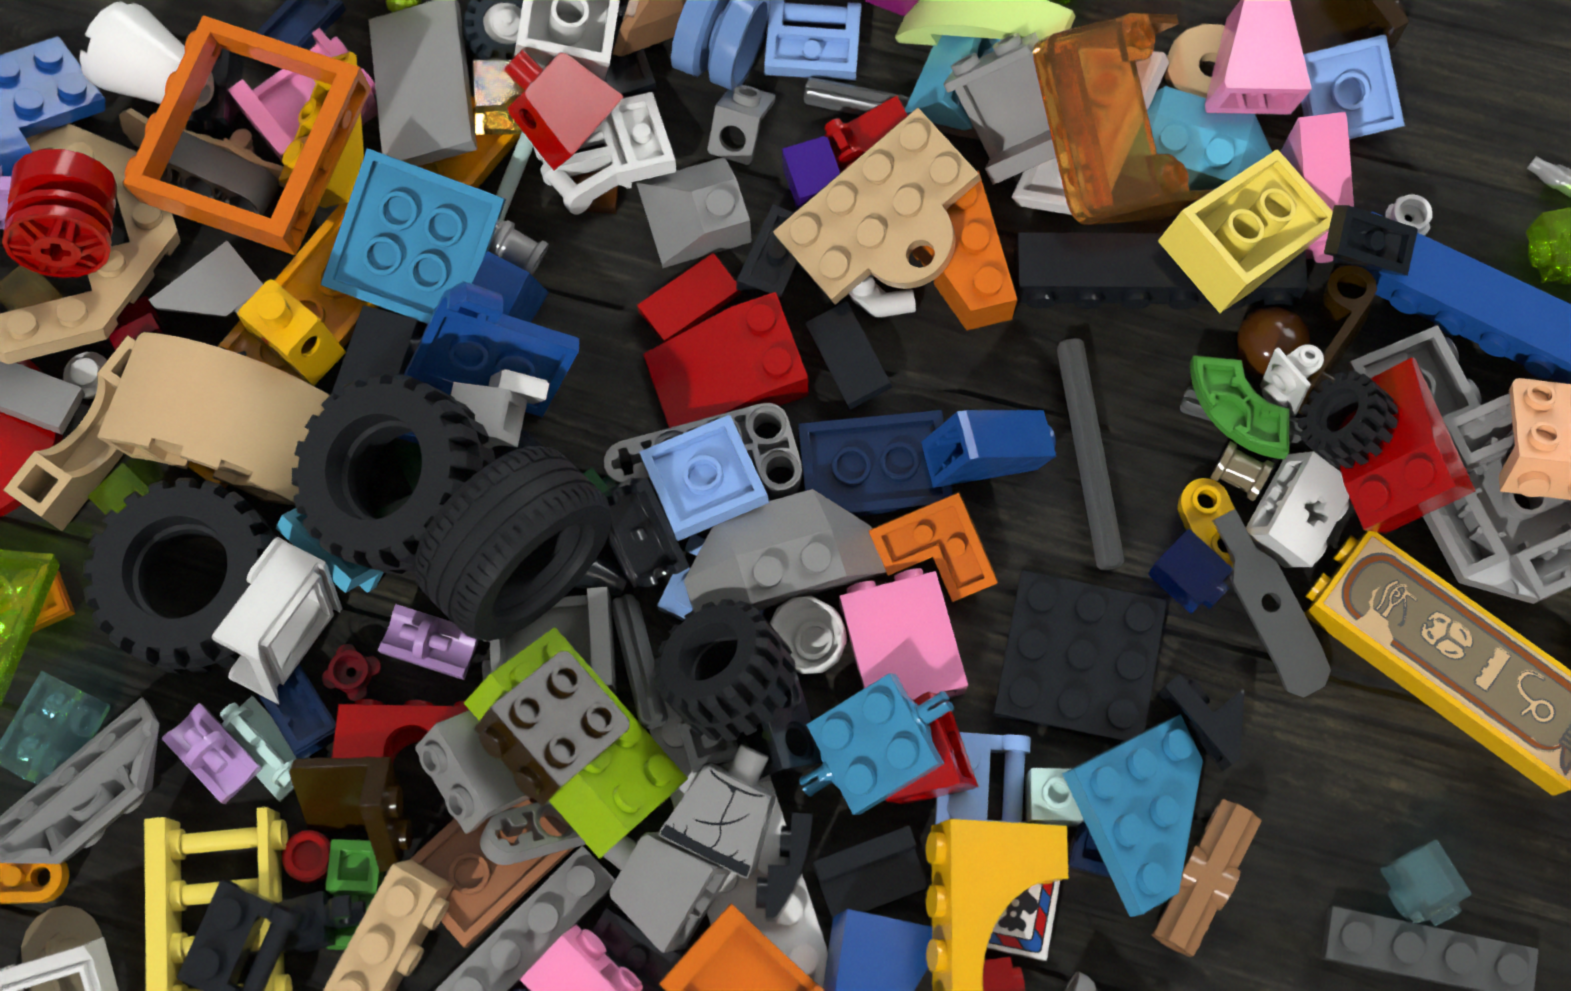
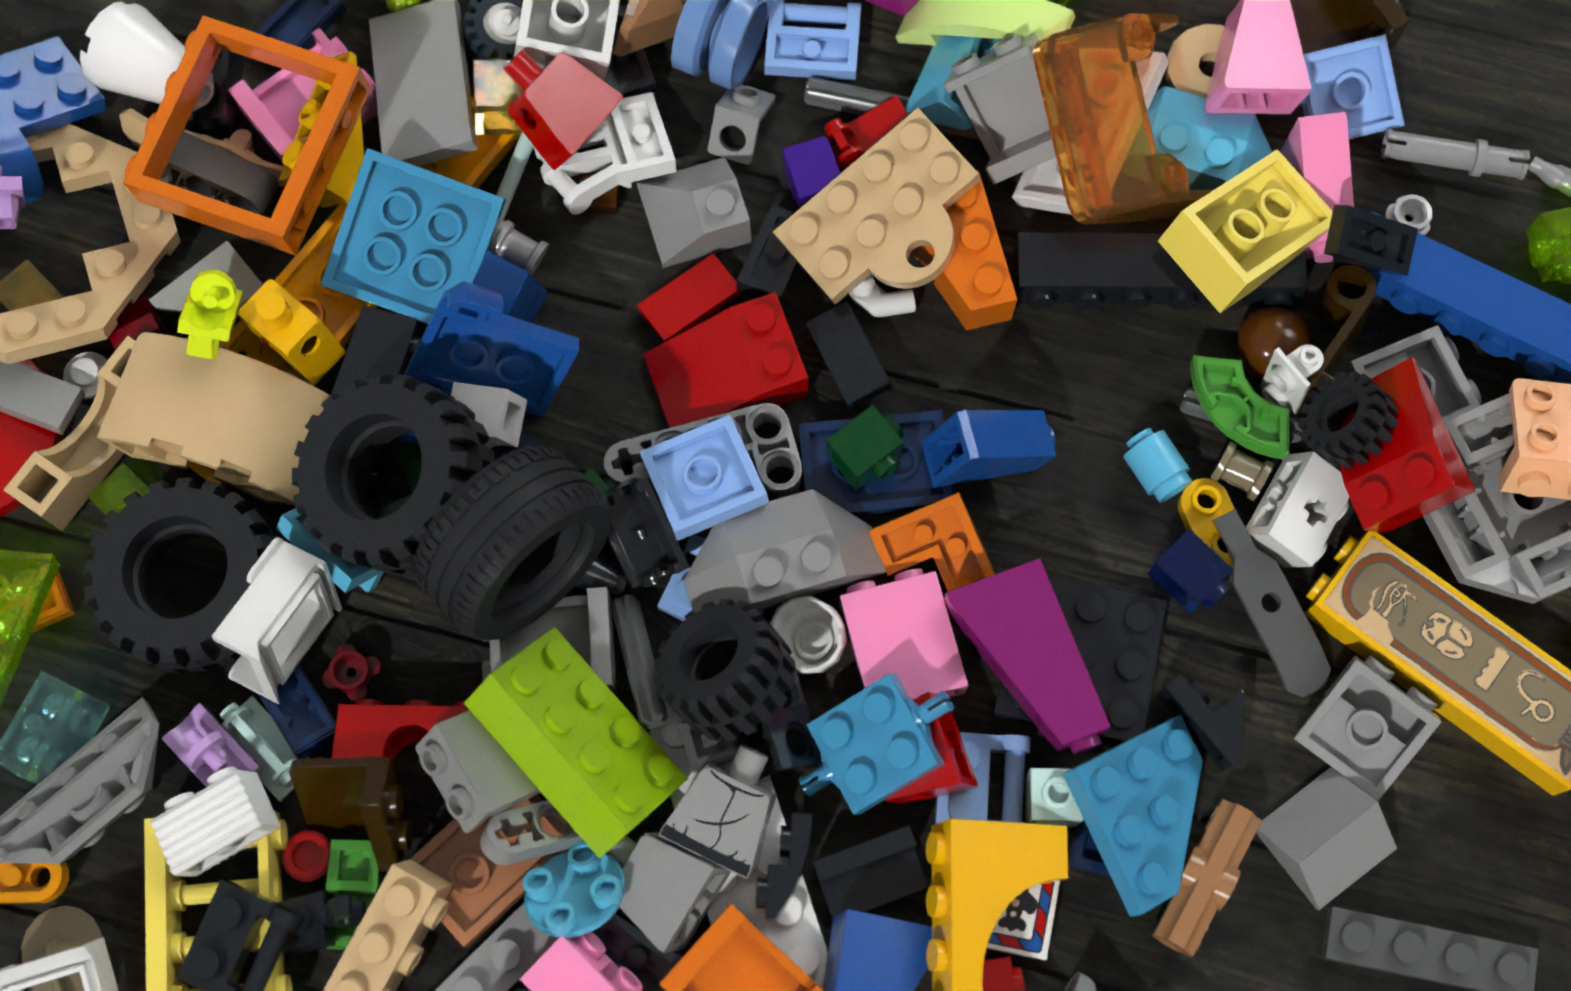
red wheel [2,149,118,278] -> none
lavender hips [378,604,479,680] -> none
bracket [474,651,630,807] -> none
white tile [488,369,550,405] -> none
dark grey axle [1057,338,1124,570] -> none
clear light blue brick [1380,839,1472,926] -> none
none -> white brick [150,767,281,876]
none -> neon yellow hips [177,270,243,360]
none -> medium azure dish [522,841,625,938]
none -> dark green brick [826,405,904,490]
none -> magenta slope [944,558,1111,755]
none -> medium azure brick [1123,428,1193,503]
none -> light grey slope [1256,767,1397,910]
none -> light grey plate [1294,655,1441,801]
none -> light grey pin [1380,129,1530,180]

